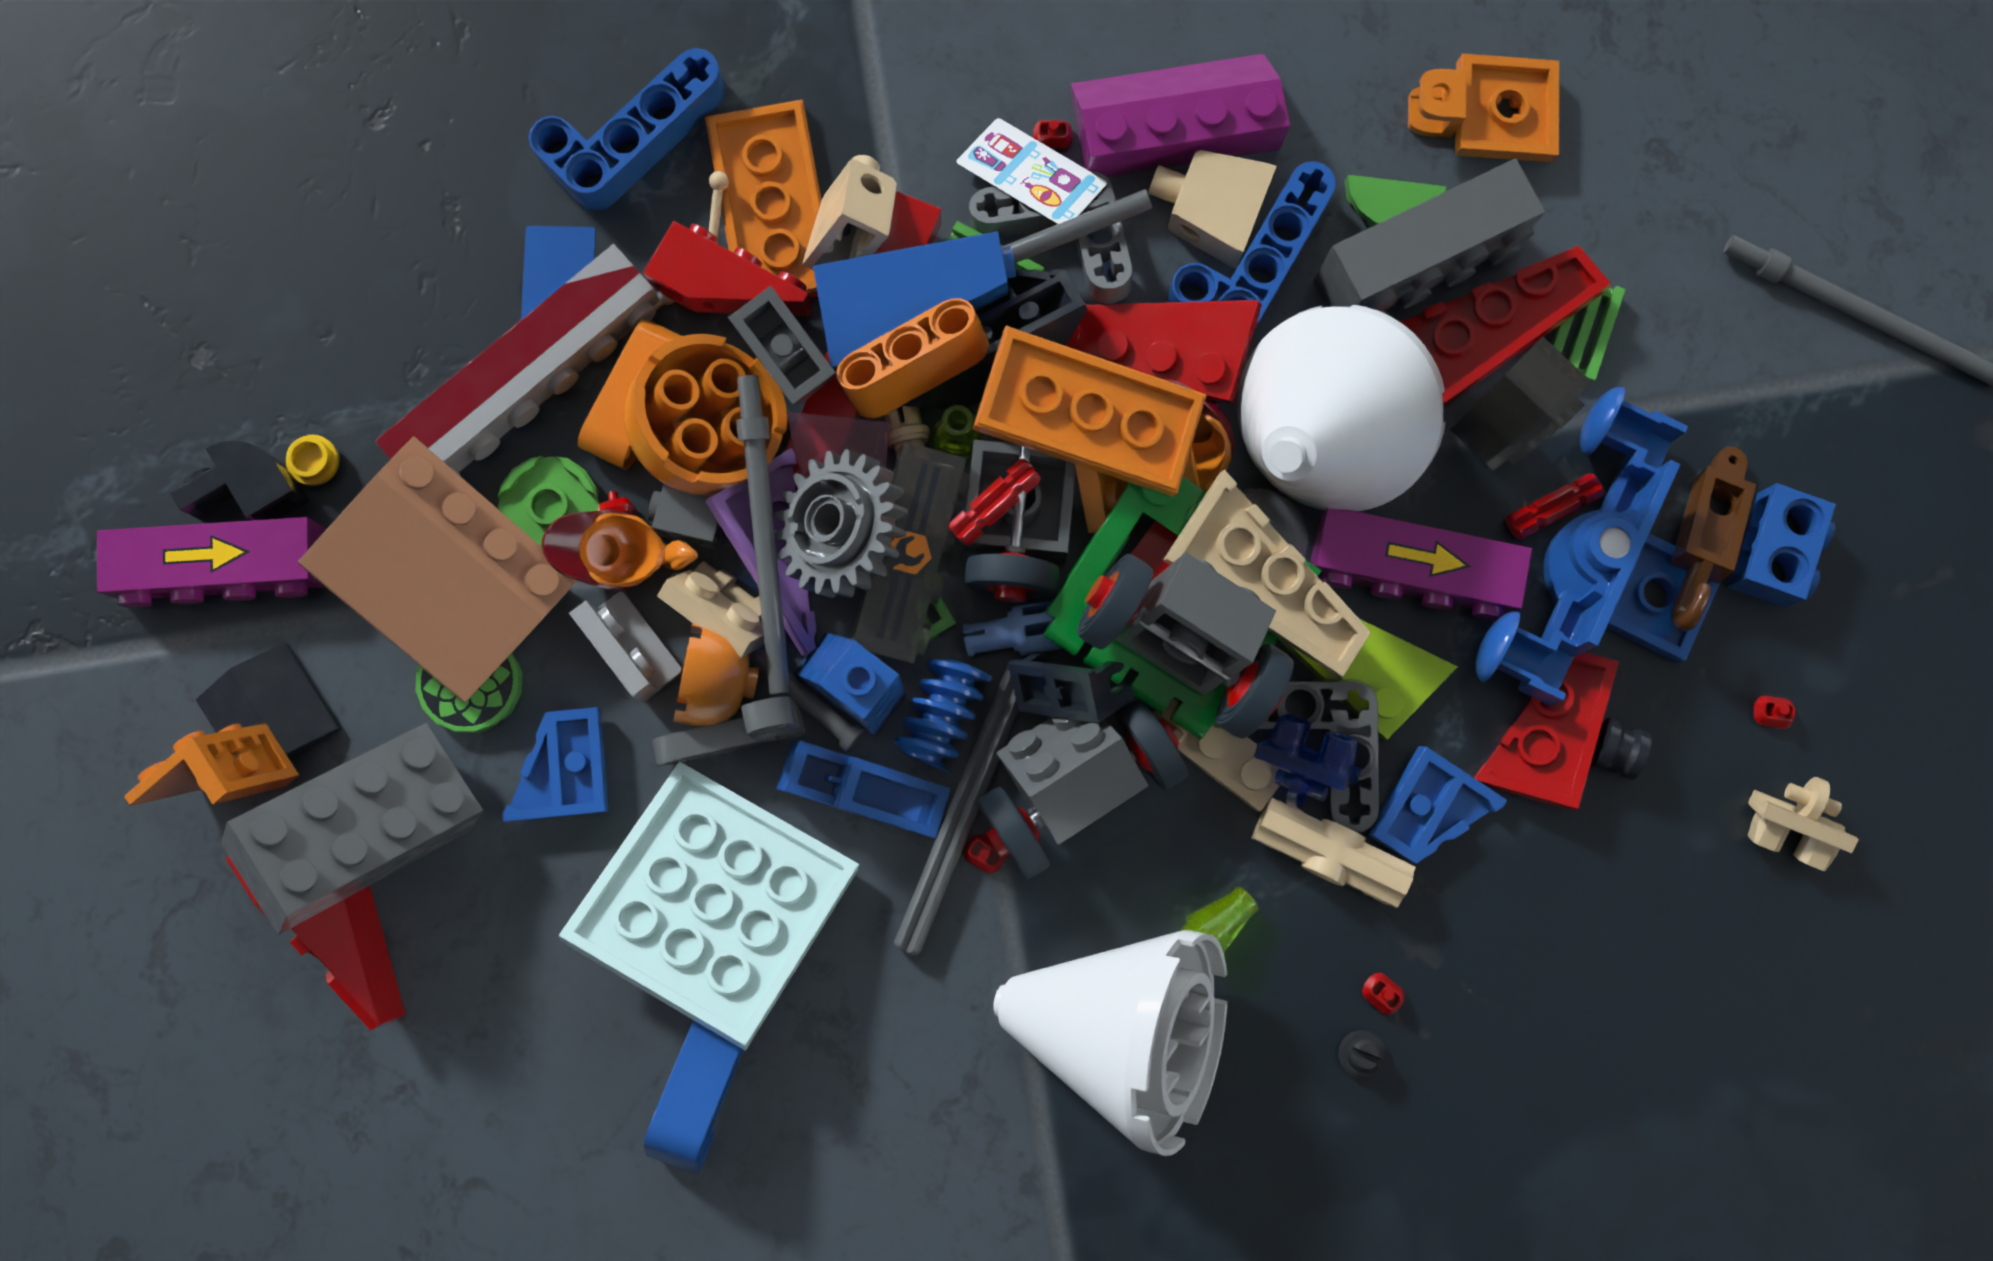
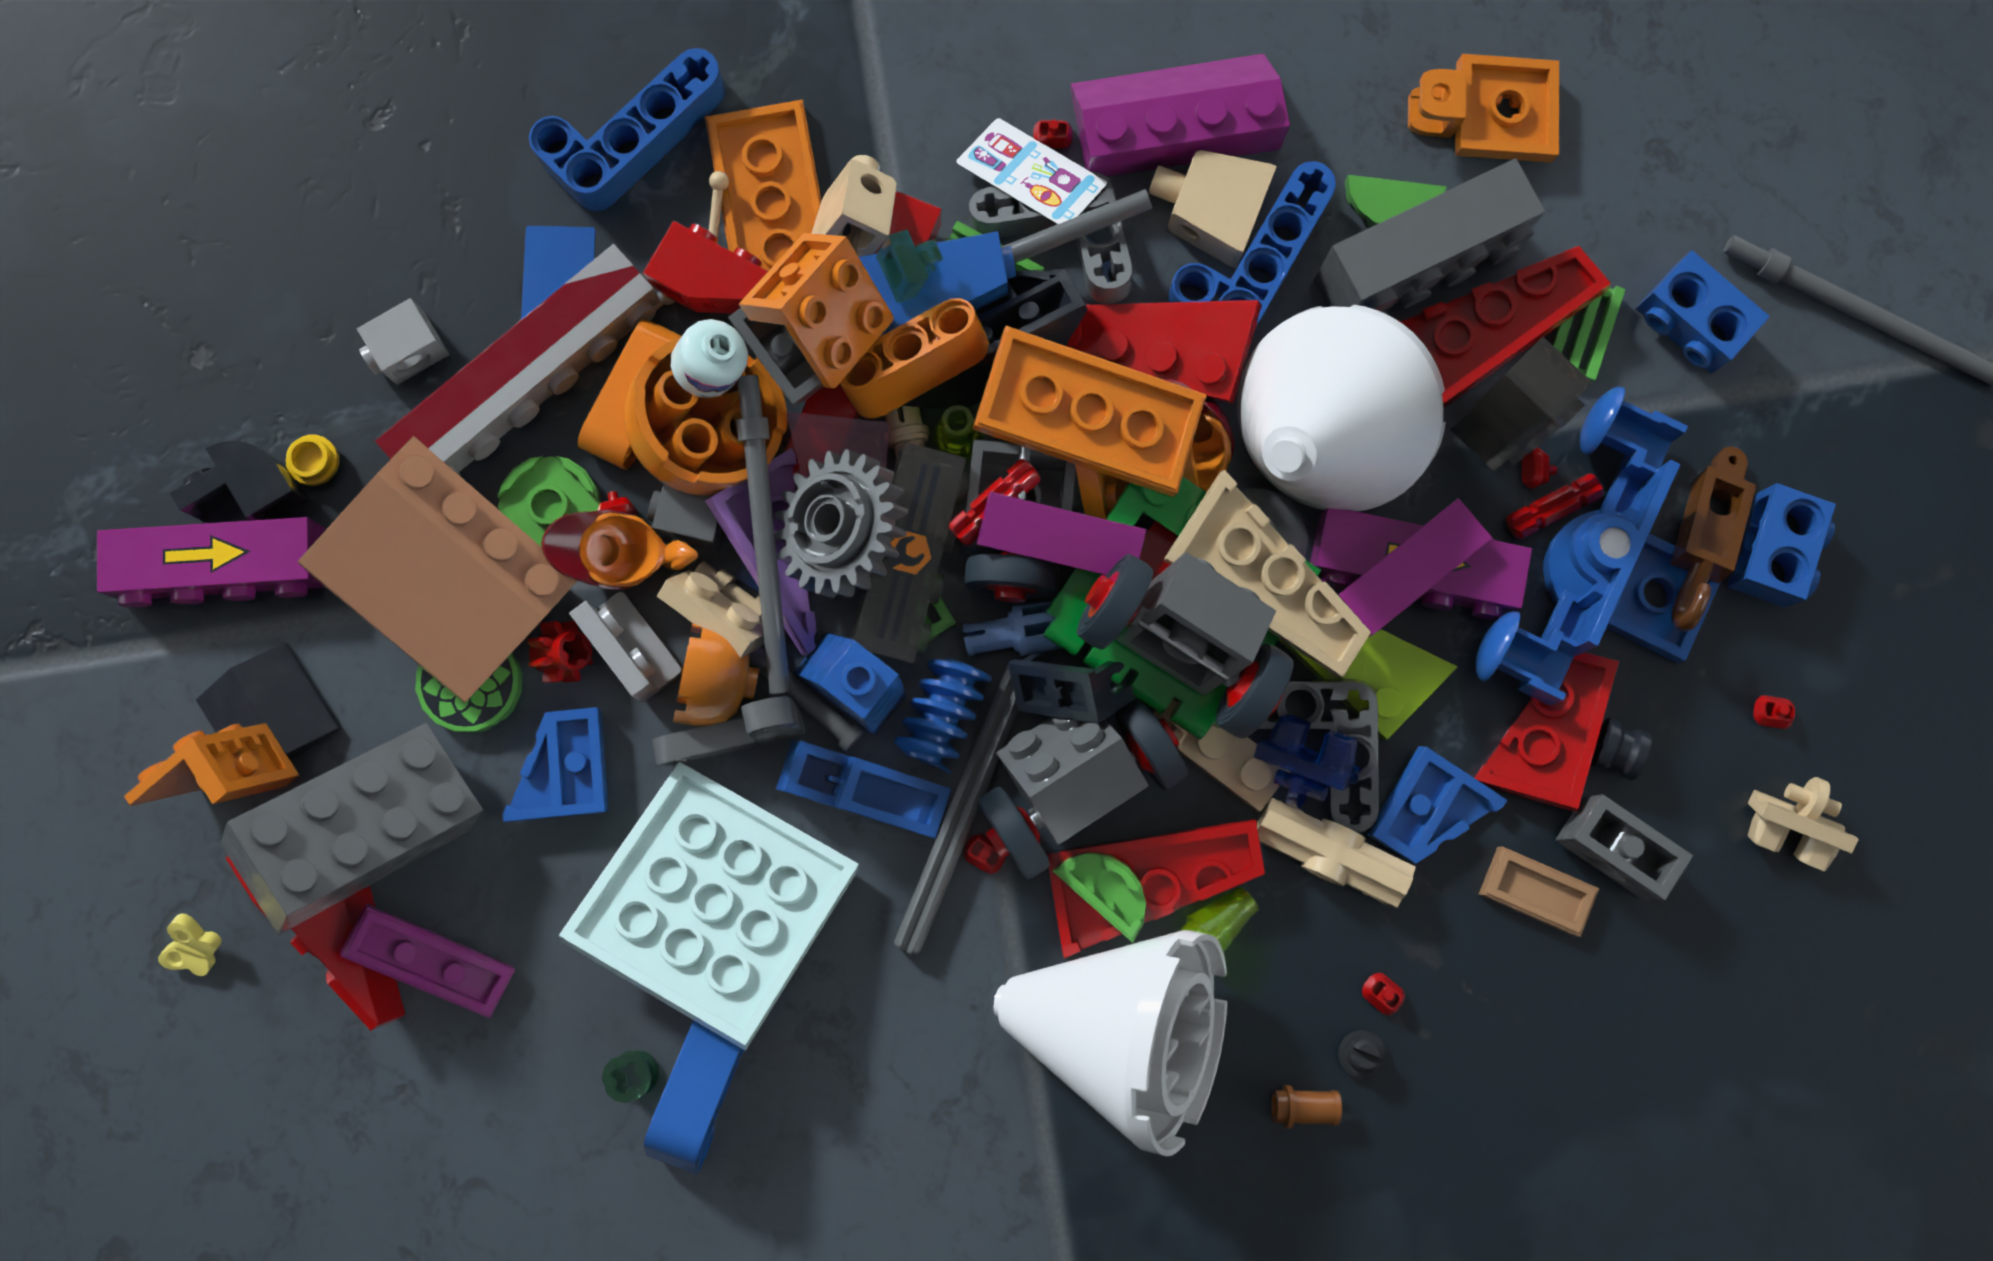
none -> light yellow piece [158,914,222,976]
none -> magenta tile [340,903,515,1018]
none -> light grey brick [357,298,450,385]
none -> red gear [527,621,594,683]
none -> clear green bush [602,1049,660,1103]
none -> light aqua head [671,319,748,398]
none -> orange bracket [739,233,894,389]
none -> tile [876,229,943,303]
none -> magenta tile [977,492,1146,575]
none -> red wing [1046,819,1265,958]
none -> bright green tile [1053,852,1146,943]
none -> dark orange pin [1271,1085,1342,1129]
none -> magenta tile [1338,498,1492,638]
none -> medium nougat tile [1478,846,1599,937]
none -> red rock [1522,447,1557,489]
none -> dark grey brick [1555,794,1693,900]
none -> blue brick [1636,250,1770,374]

